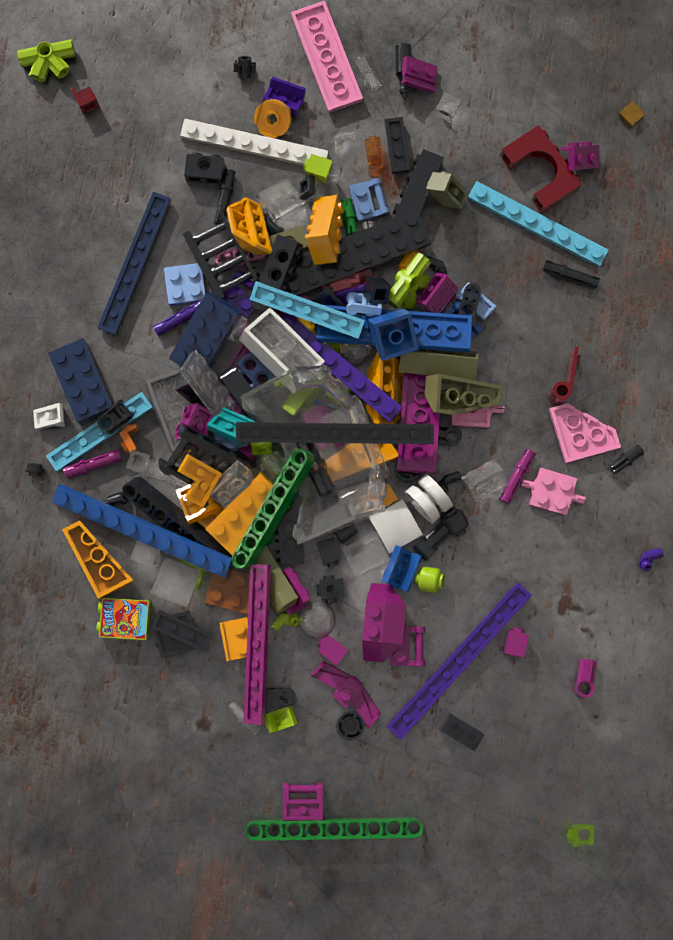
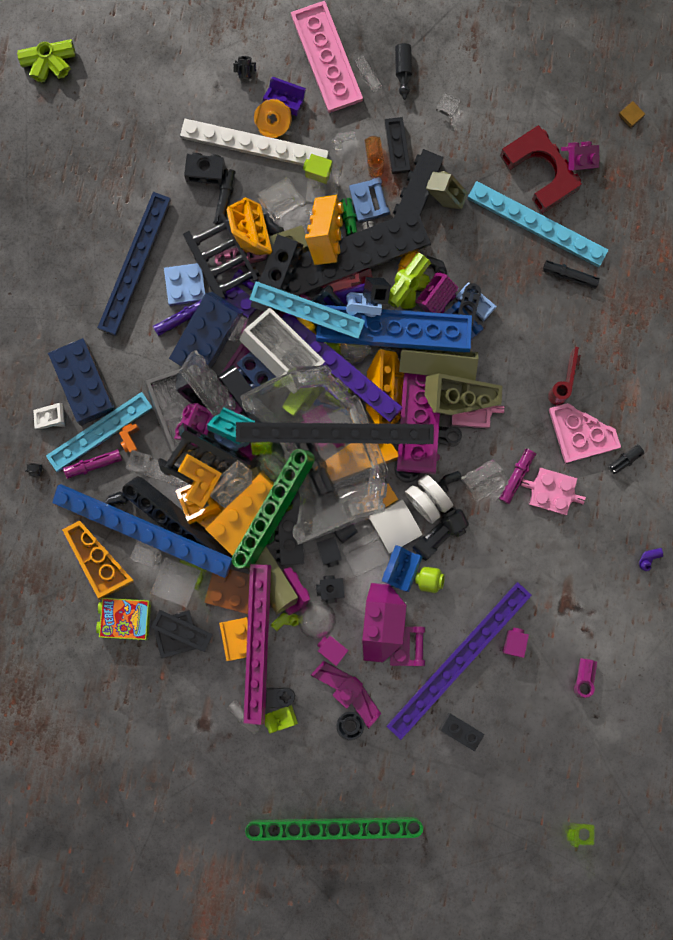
dark red panel [71,87,99,114] -> none
black piece [97,399,135,435] -> none
magenta plate [283,783,323,820] -> none
black tile [299,175,315,200] -> none
blue slope [367,308,419,361] -> none
magenta plate [401,56,437,94] -> none

